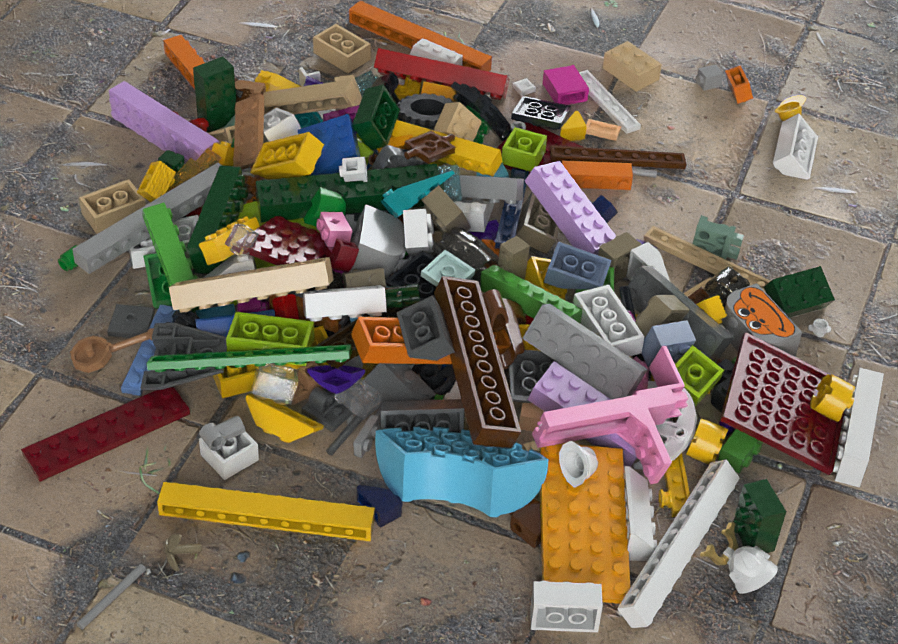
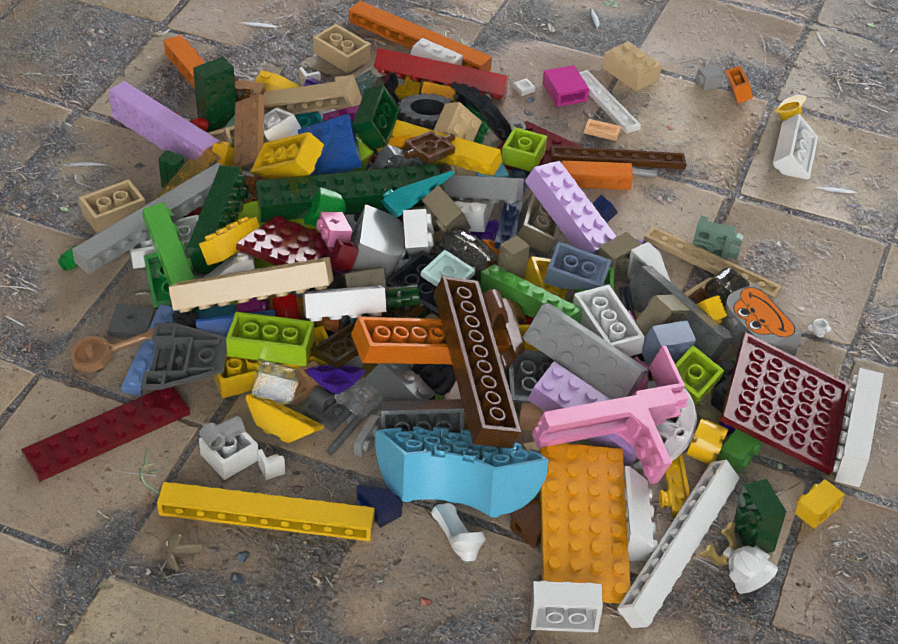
light grey bar [76,564,146,630] -> none
yellow brick [137,161,176,202] -> none
green plate [147,345,352,372] -> none
clear brick [225,224,259,255] -> none
white brick [339,157,367,182] -> none
dark grey slope [397,295,455,361] -> none
clear light blue bracket [438,165,462,201] -> none
black plate [511,96,571,130] -> none
white piece [559,441,598,488] -> none
yellow slope [560,110,587,141] -> none
dark green brick [764,266,835,318] -> none
yellow brick [810,374,855,422] -> none
none -> white panel [258,449,285,480]
none -> white hair [431,502,486,562]
none -> yellow brick [795,479,845,529]

